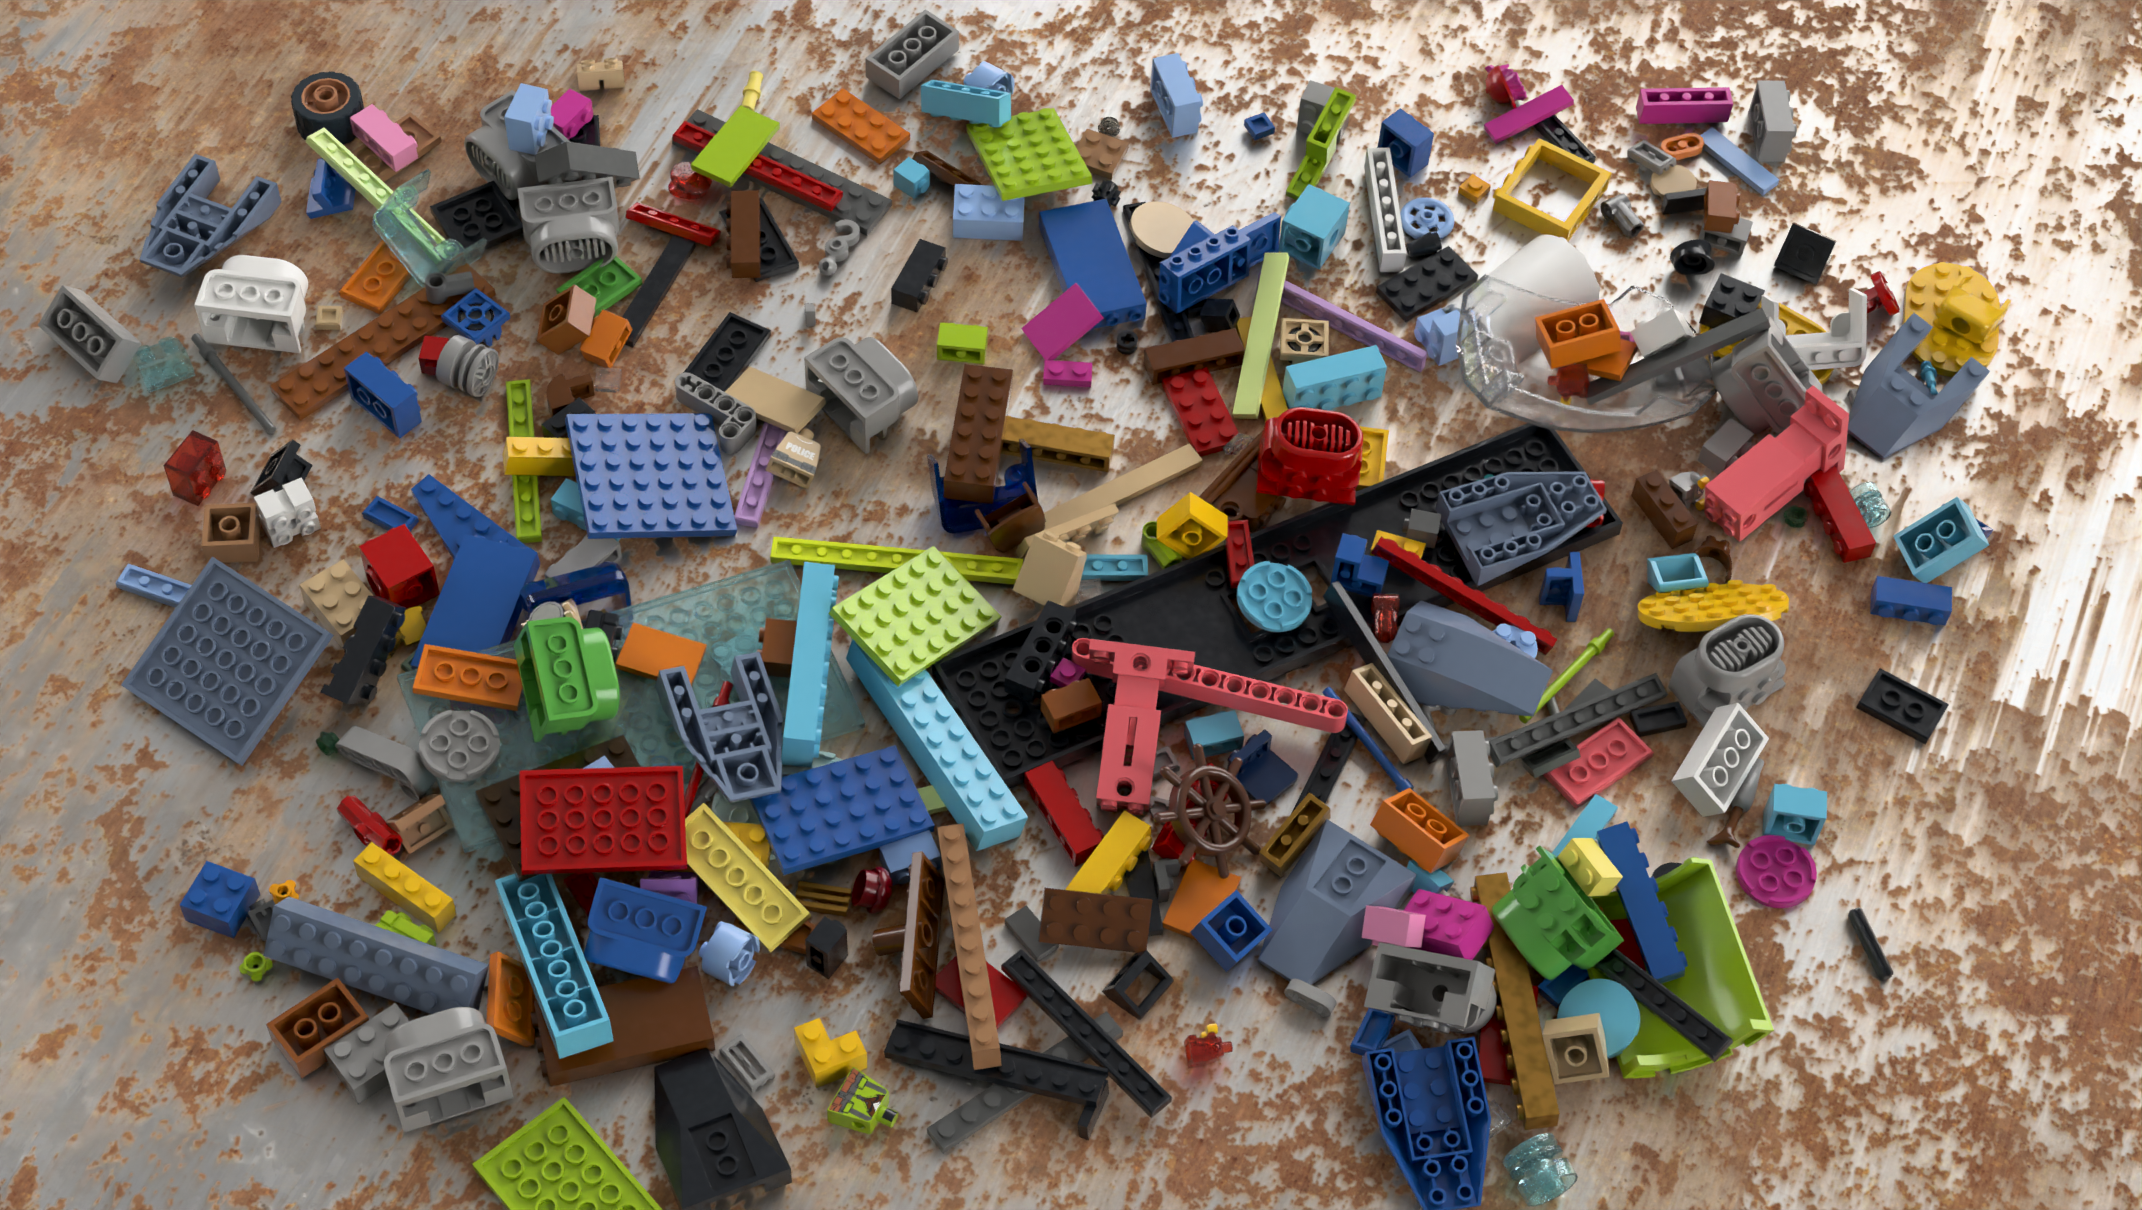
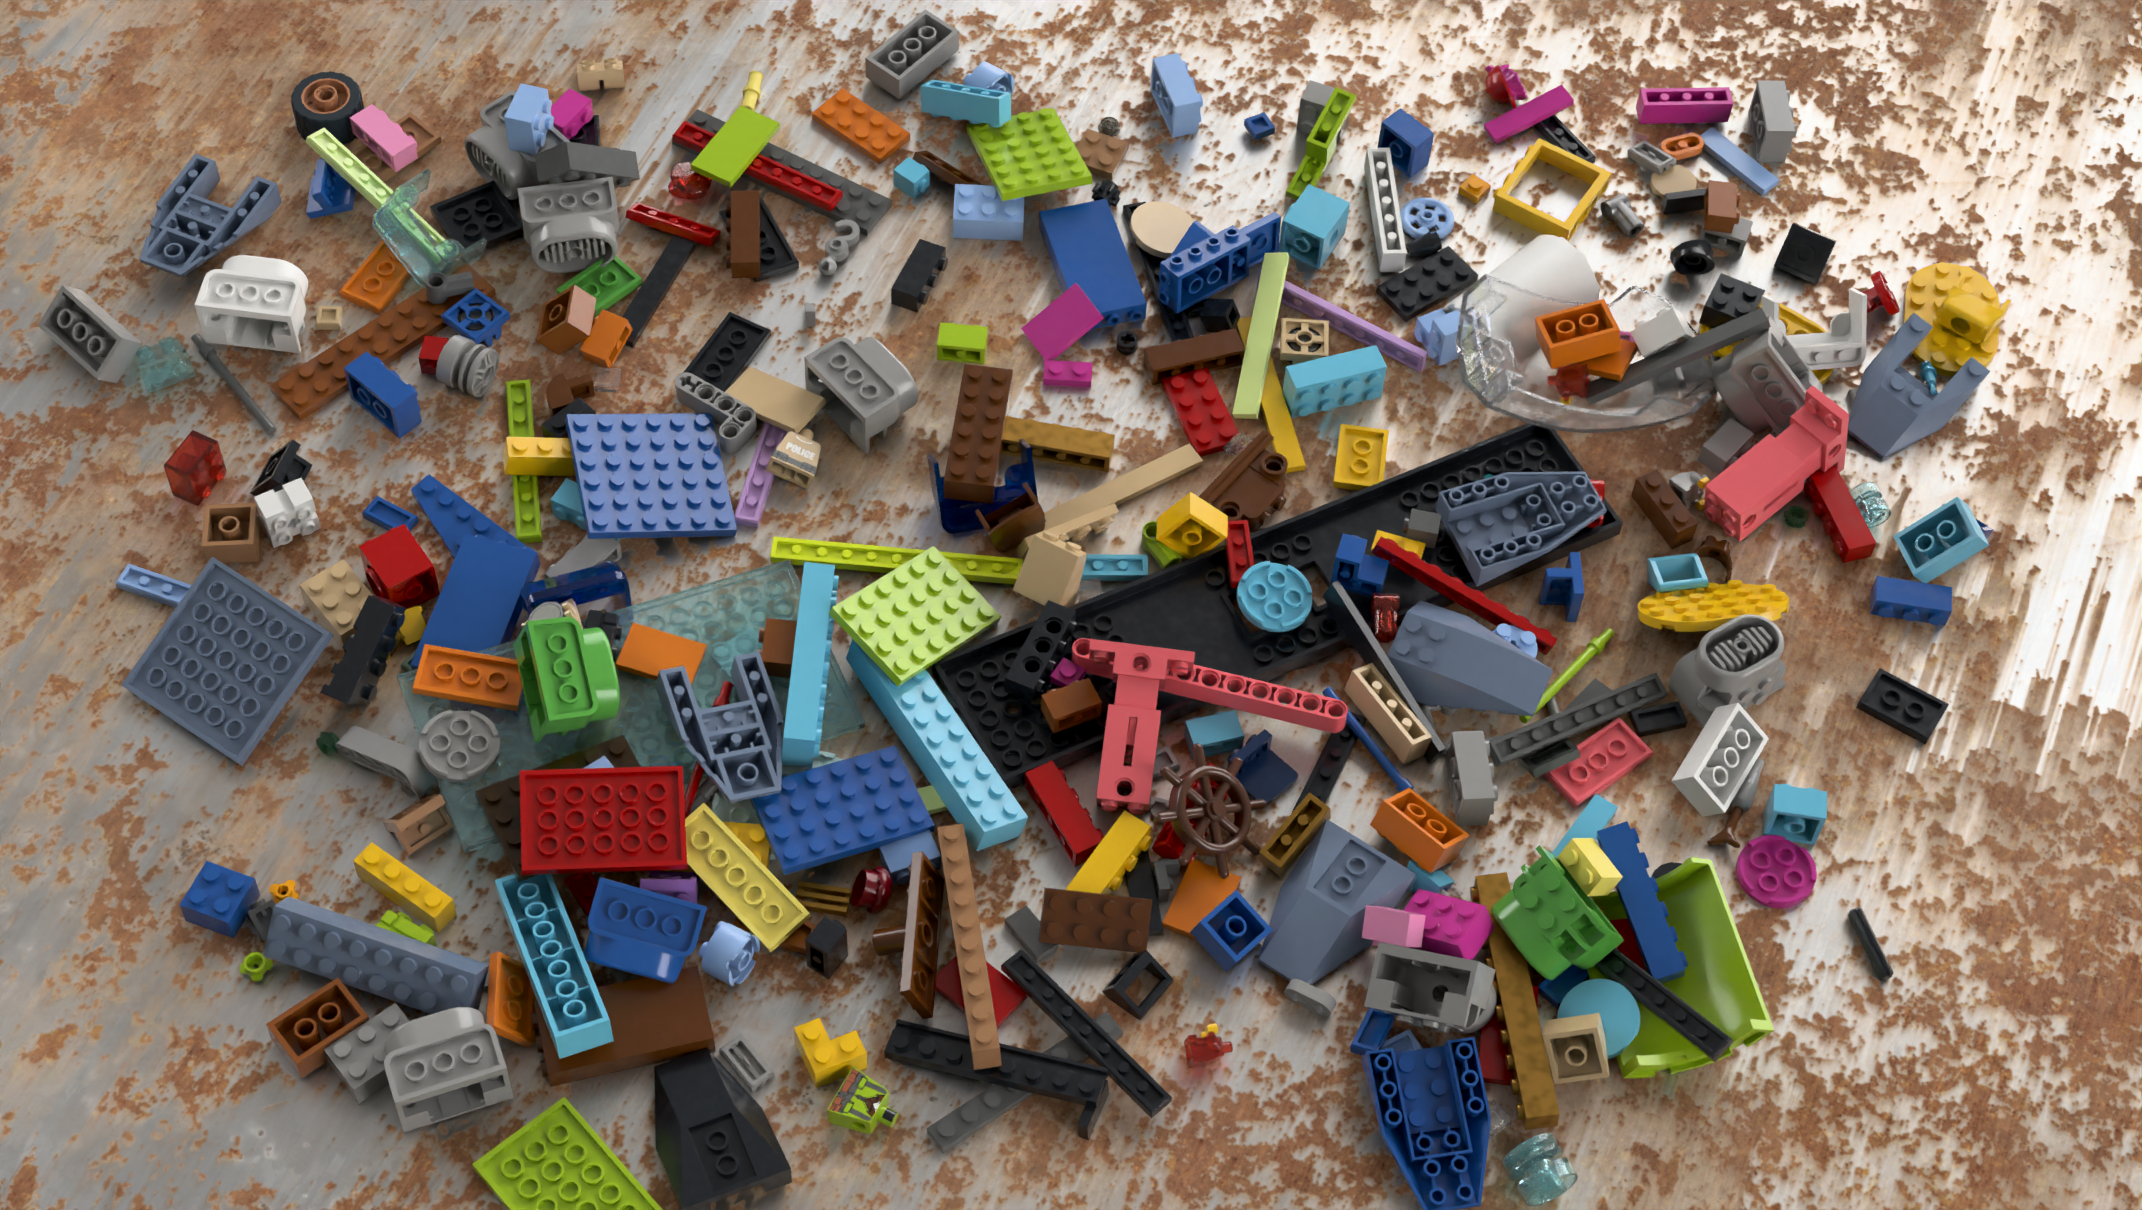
red piece [337,795,403,855] -> none
red brick [1256,407,1363,505] -> none

